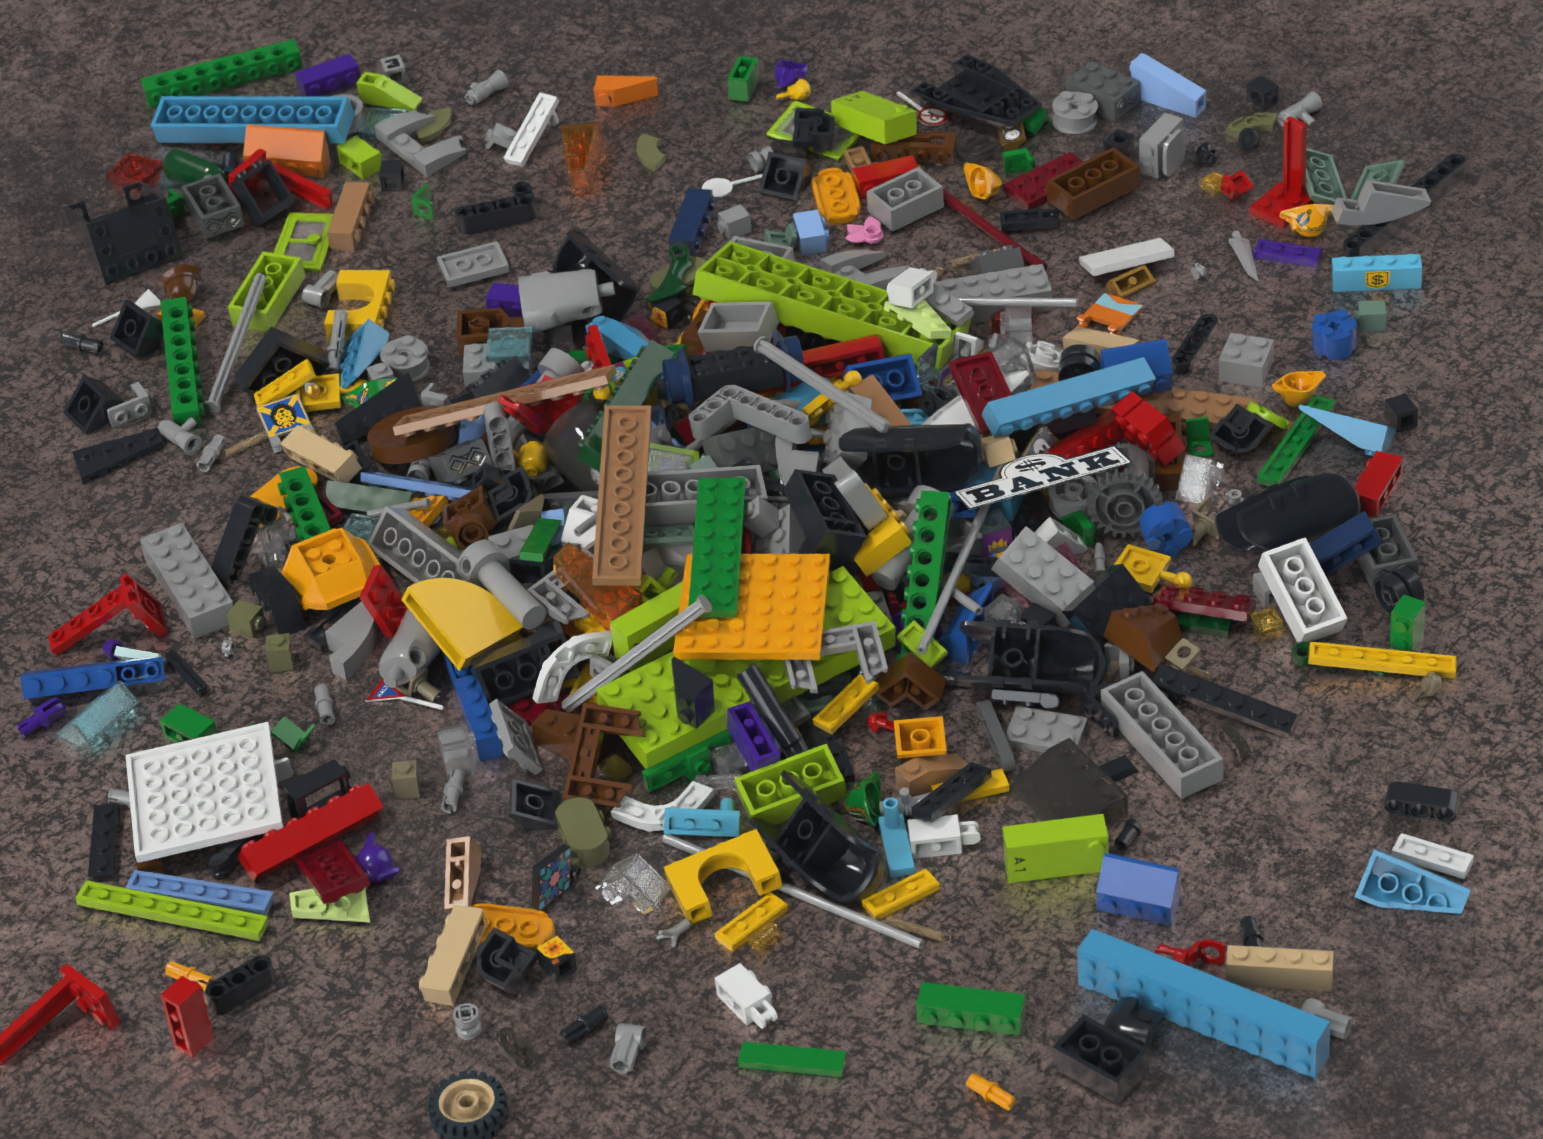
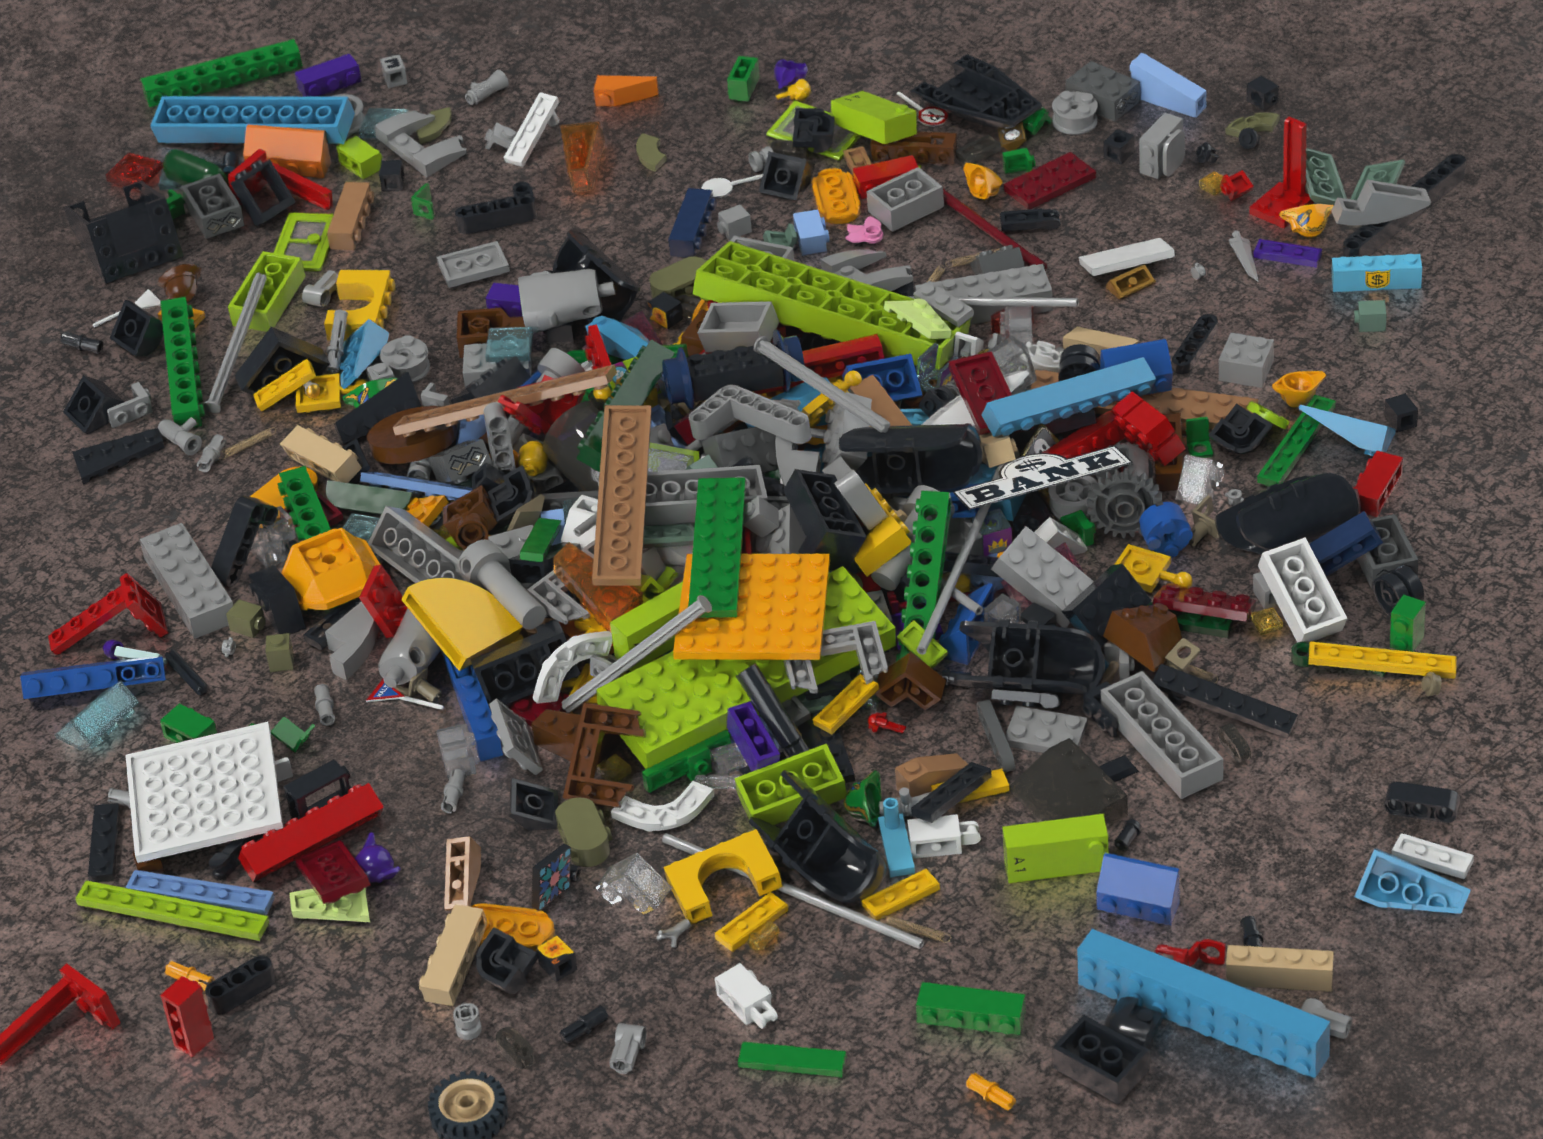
dark purple arm [16,698,66,738] -> none
flag [256,393,315,453] -> none
lime slope [356,72,423,111] -> none
light grey bar [367,498,431,519] -> none
dark tan brick [392,760,420,800] -> none
dark green piece [647,244,692,303] -> none
medium azure piece [664,798,740,837] -> none
black slope [671,657,715,729] -> none
white brick [887,267,937,308] -> none
light orange slope [894,716,947,759] -> none
reddish brown brick [1047,147,1140,221] -> none
orange flag [1077,293,1143,335] -> none
light grey piece [1094,543,1106,576] -> none
light grey piece [1278,91,1323,127] -> none
blue brick [1312,309,1357,360] -> none

